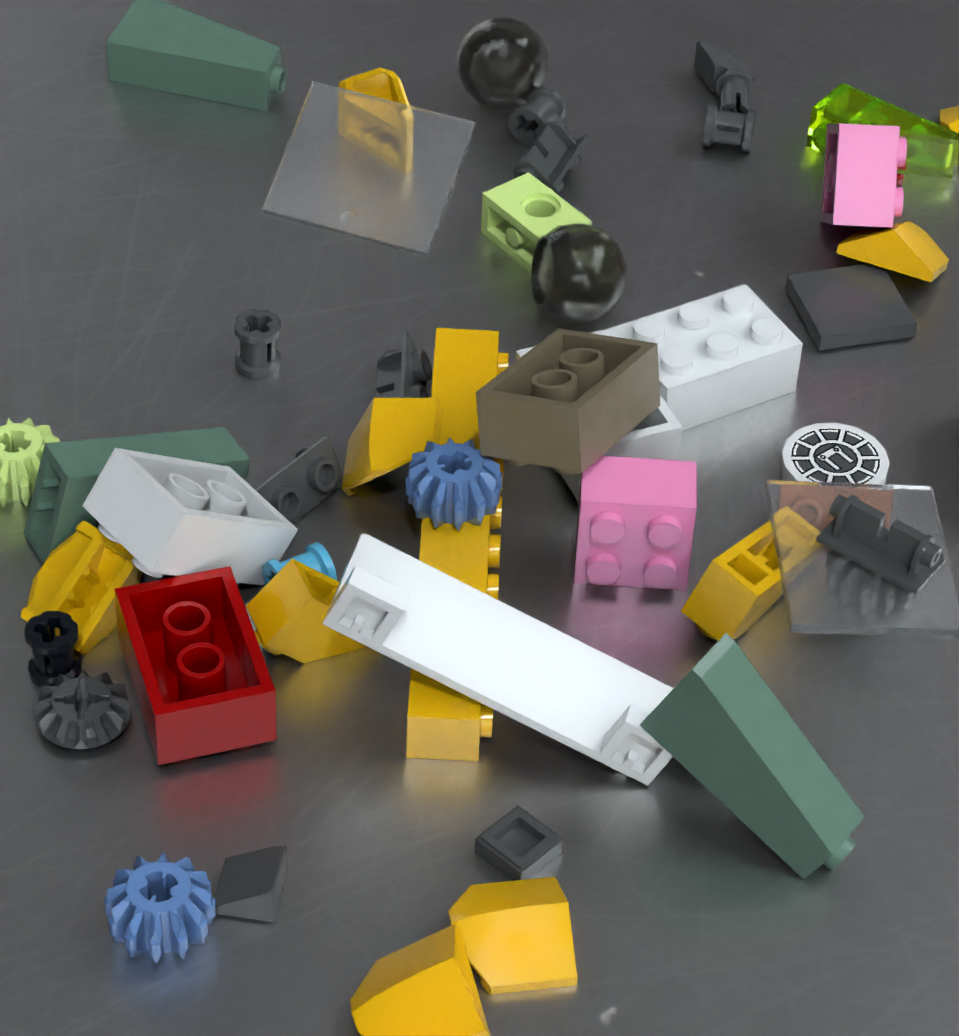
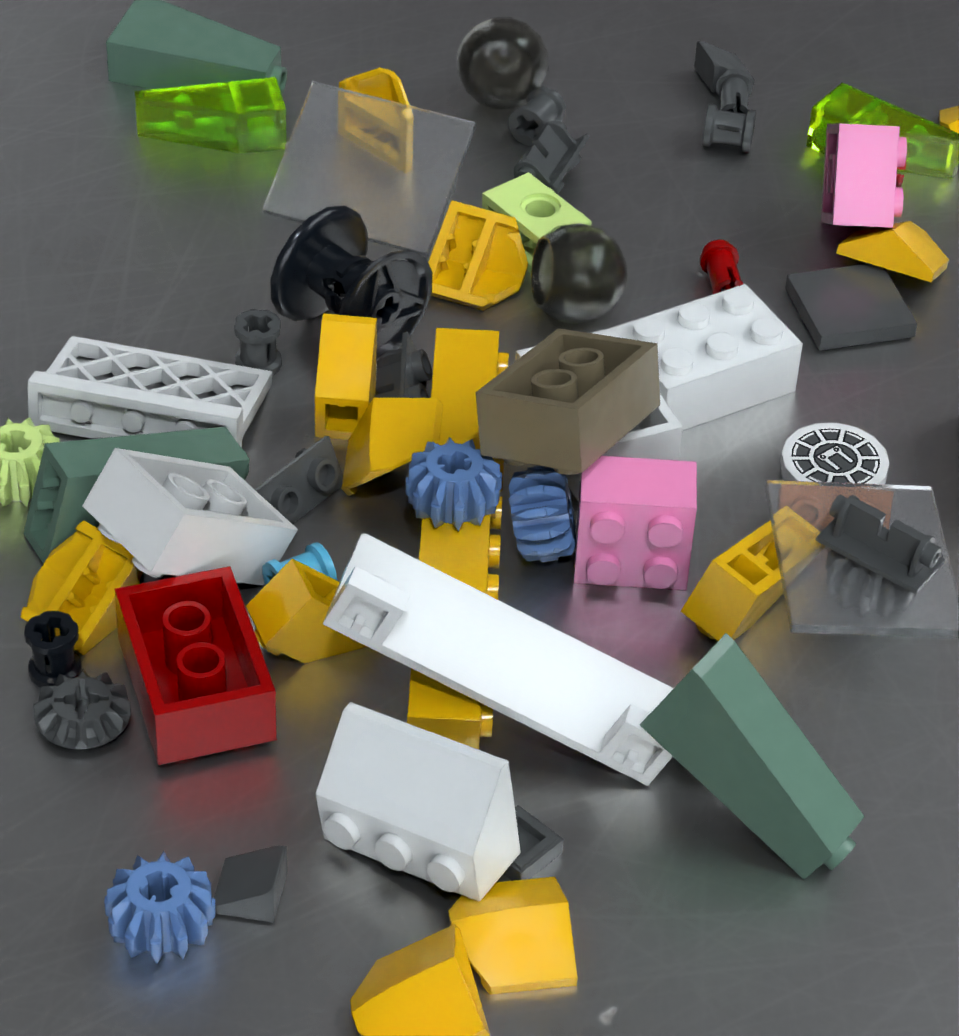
none -> white fence [28,336,273,448]
none -> clear neon green slope [134,77,287,154]
none -> black piece [270,205,433,364]
none -> yellow slope [315,313,377,440]
none -> white slope [316,702,521,901]
none -> yellow slope [428,200,529,311]
none -> medium blue gear [508,466,576,562]
none -> red pin [699,239,743,294]

